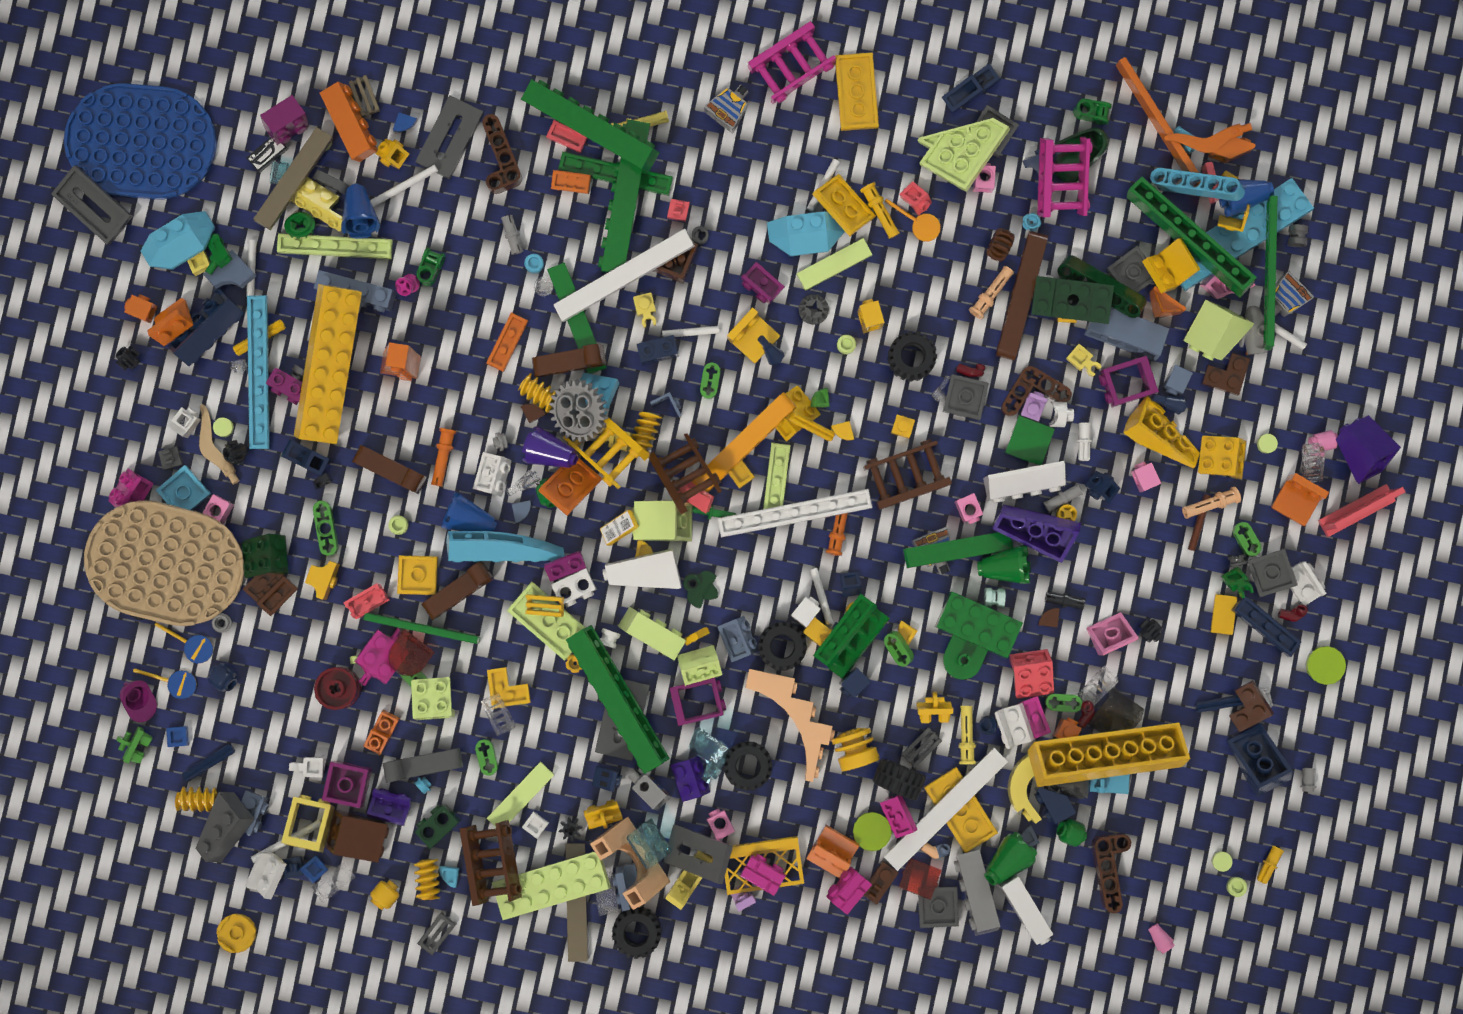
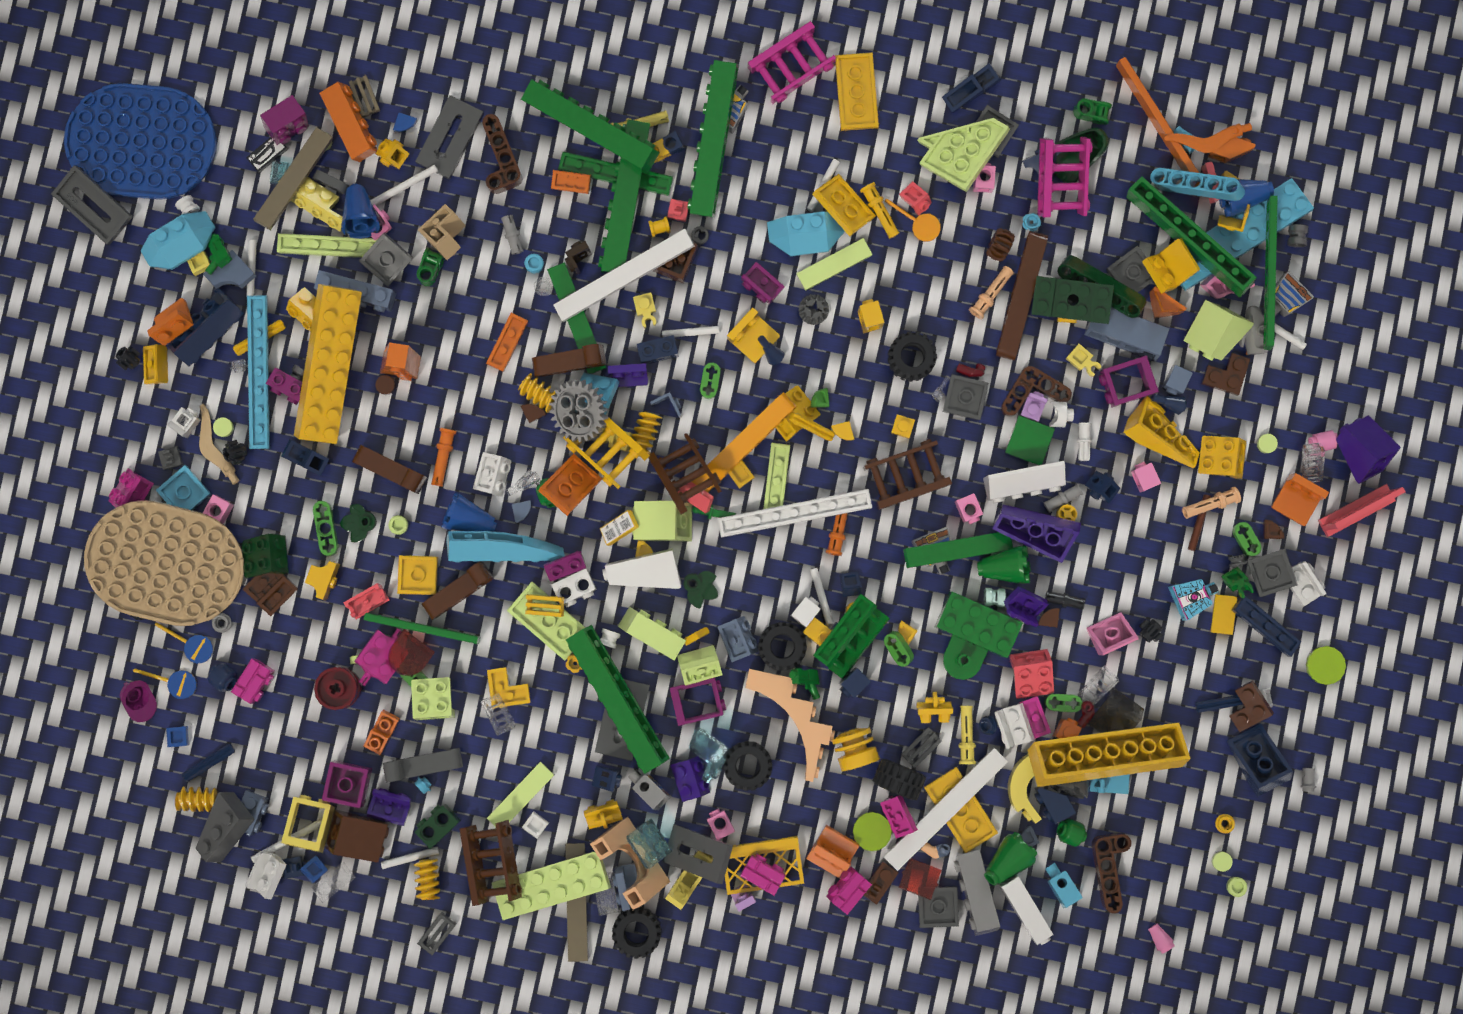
bright green hips [116,726,152,764] -> none
orange brick [124,294,158,324] -> none
yellow tile [216,913,256,953] -> none
green gear [284,212,316,239] -> none
white plate [289,757,324,778] -> none
black tile [313,473,333,489] -> none
yellow head [370,880,399,910] -> none
dark pink wheel [395,274,420,296] -> none
medium azure tile [439,865,459,888] -> none
bright green beam [475,739,498,776] -> none
light grey plate [493,432,508,452] -> none
dark purple cone [522,426,578,468] -> none
coral tile [546,120,588,153] -> none
black gear [559,817,583,841] -> none
yellowish green tile [837,335,856,355] -> none
yellow axle [1257,845,1284,884] -> none
dark red arm [1278,604,1308,622] -> none
none -> yellow slope [143,344,168,385]
none -> white wheel [175,195,200,214]
none -> dark pink brick [231,658,275,704]
none -> yellow bracket [286,287,316,332]
none -> dark green plate [340,504,377,543]
none -> dark grey plate [359,232,413,286]
none -> bright pink bracket [371,204,392,240]
none -> reddish brown tile [375,375,396,395]
none -> white bar [381,846,439,869]
none -> tan brick [418,204,466,260]
none -> dark brown bracket [565,241,592,275]
none -> dark purple bracket [608,363,648,387]
none -> yellow bush [648,216,671,238]
none -> dark blue leg [652,131,685,163]
none -> green brick [687,60,739,218]
none -> green piece [789,668,820,700]
none -> dark purple bracket [1004,586,1049,627]
none -> medium azure torso [1045,863,1083,909]
none -> torso [1168,579,1219,621]
none -> yellow plate [1215,814,1235,834]
none -> reddish brown tile [1263,520,1285,539]

